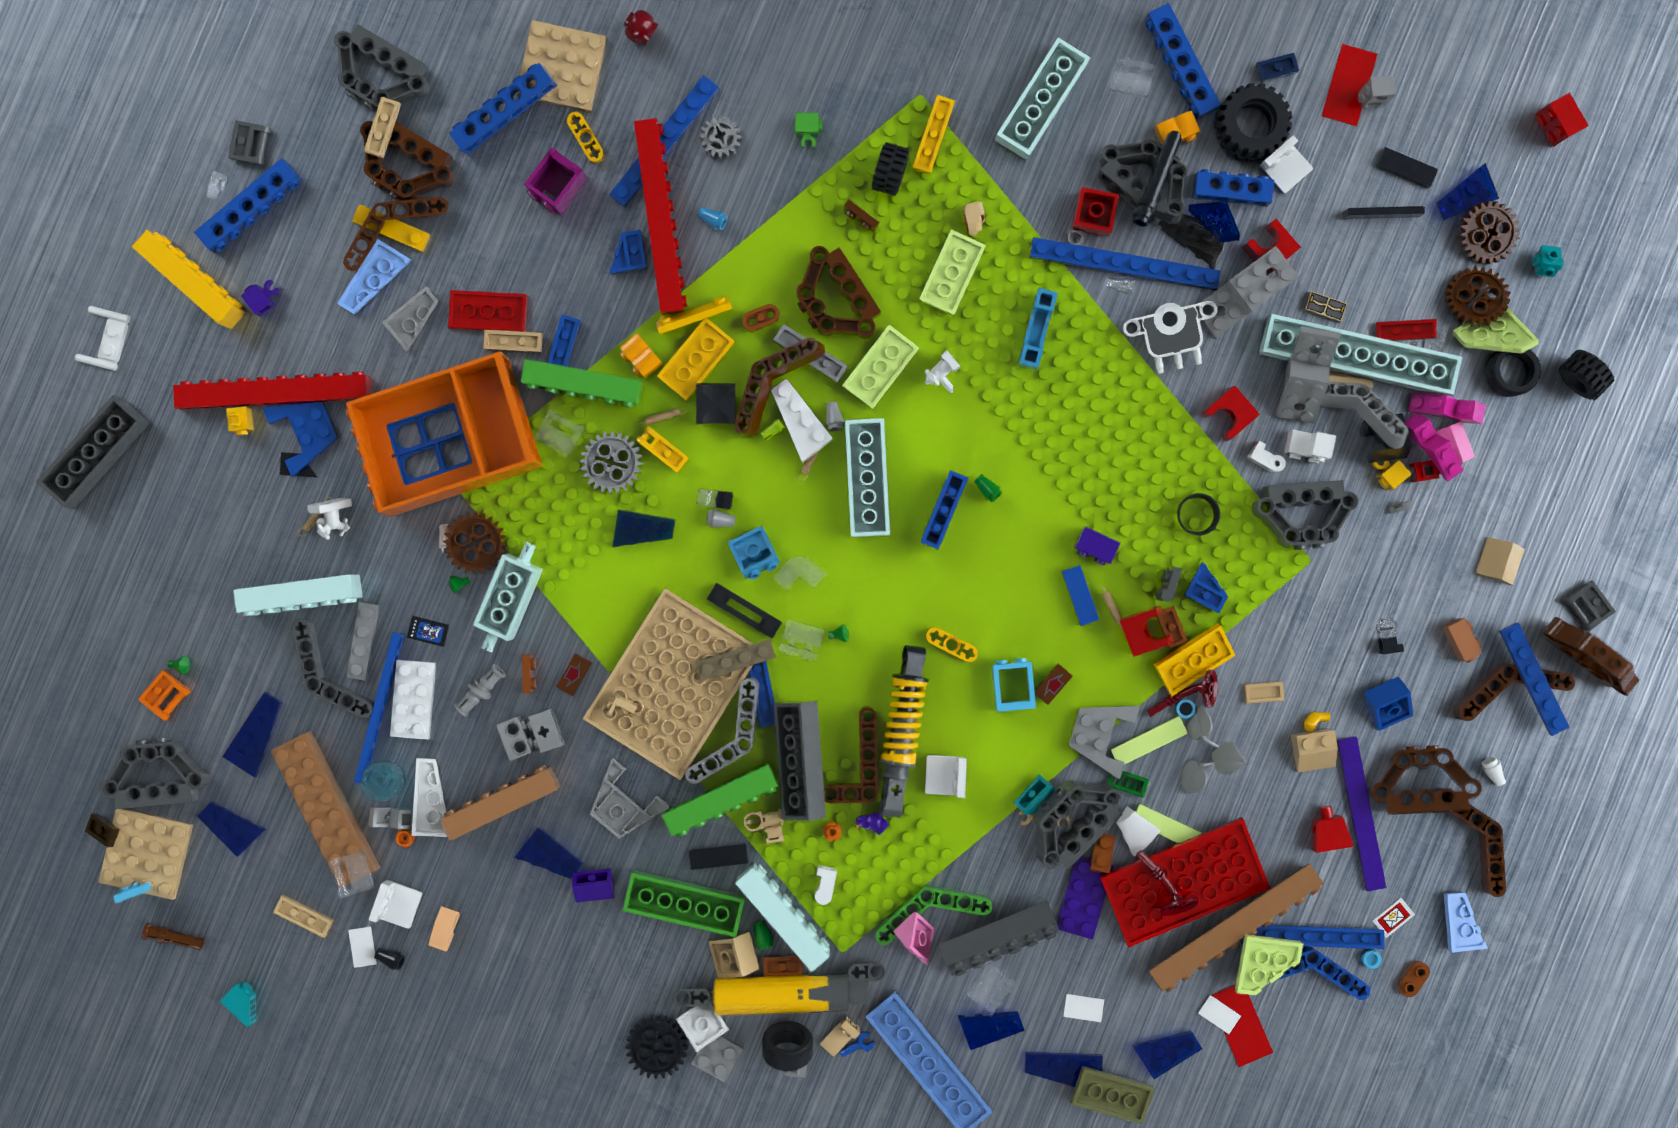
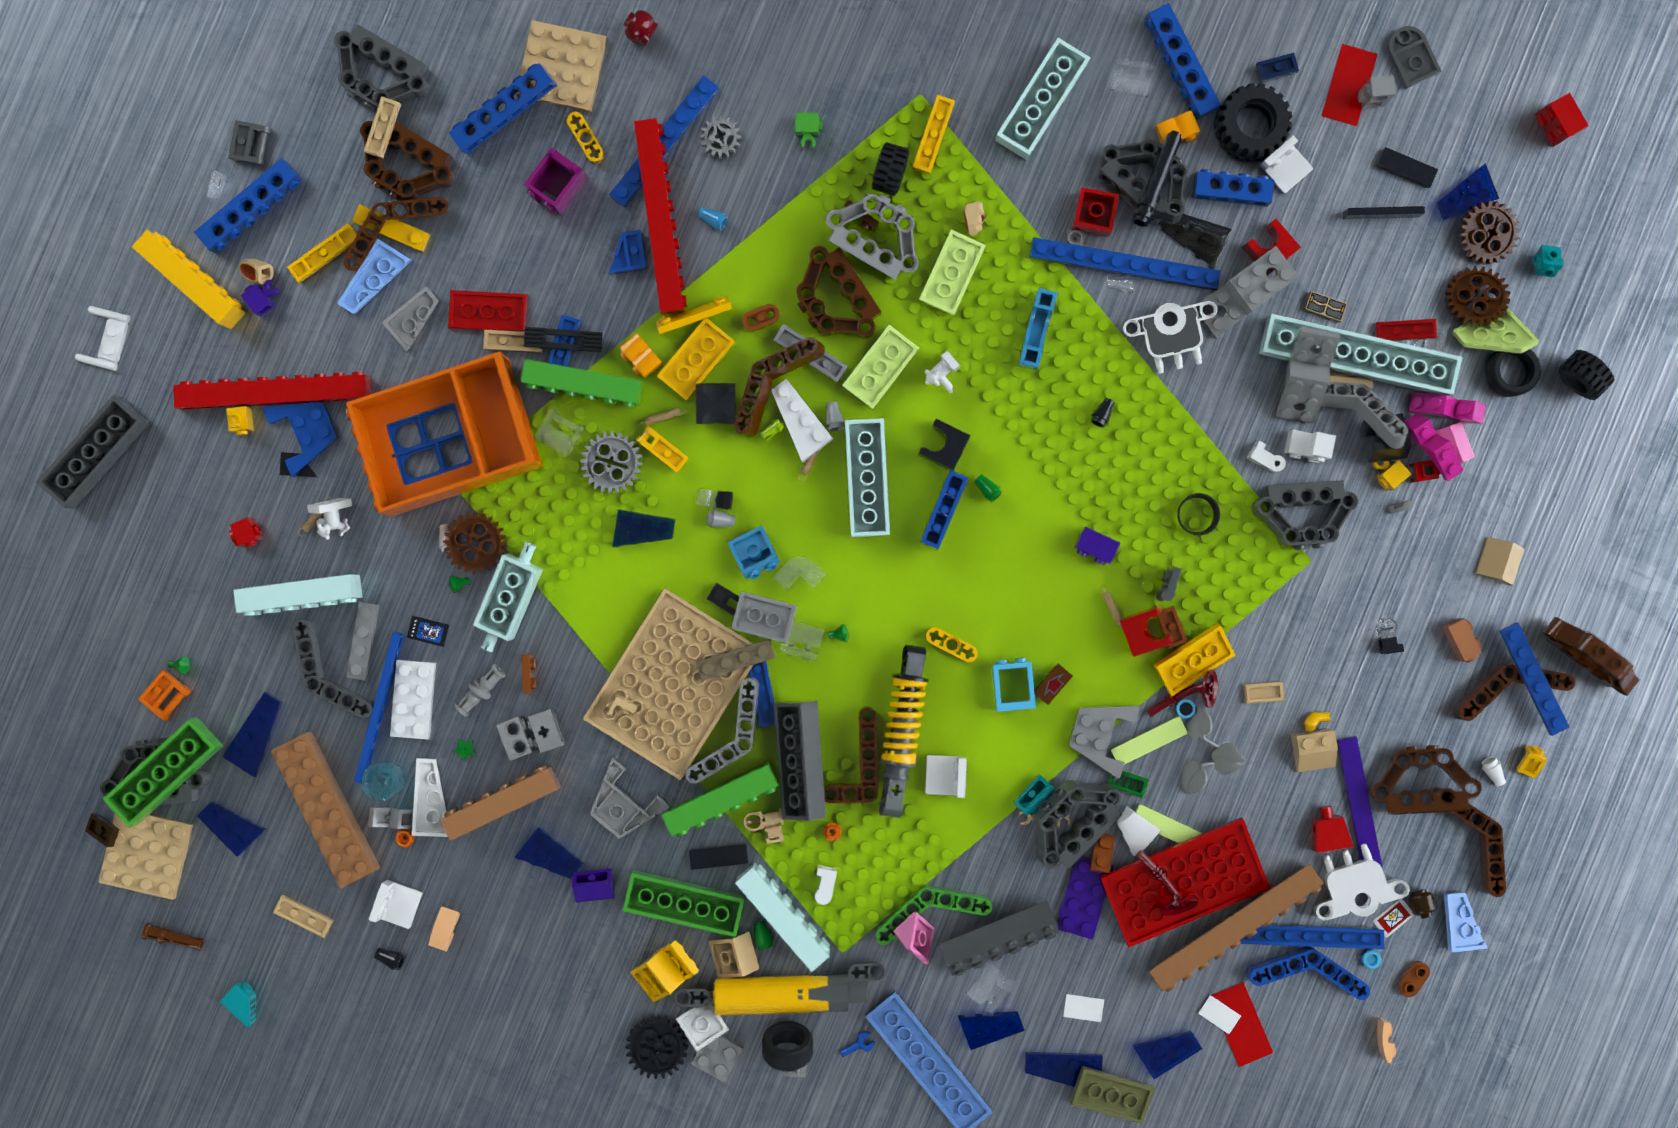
medium azure wing [113,882,152,903] -> none
clear plate [329,850,374,898] -> none
white sticker [348,926,377,968] -> none
reddish brown tile [556,653,592,696] -> none
dark orange plate [763,955,803,976] -> none
tan bracket [820,1015,860,1057] -> none
dark purple animal [856,810,890,836] -> none
blue tile [1062,565,1099,626] -> none
blue wing [1184,562,1228,613] -> none
clear blue wing [1188,201,1240,242] -> none
red piece [1202,385,1260,442] -> none
yellowish green plate [1235,934,1303,995] -> none
blue slope [1364,677,1413,731] -> none
dark grey plate [1563,581,1616,632] -> none
none -> bright green brick [103,717,223,828]
none -> red brick [229,517,262,548]
none -> tan rock [239,258,274,284]
none -> yellow plate [287,223,360,284]
none -> green piece [454,739,476,761]
none -> black container [524,327,603,352]
none -> yellow bracket [630,940,699,1003]
none -> light grey plate [731,591,798,644]
none -> light grey brick [825,194,919,279]
none -> black piece [918,419,971,471]
none -> black cone [1091,398,1115,428]
none -> white piece [1313,844,1410,920]
none -> light nougat slope [1377,1018,1396,1063]
none -> dark grey tile [1387,26,1442,89]
none -> dark brown head [1408,889,1437,919]
none -> yellow bracket [1517,744,1547,779]

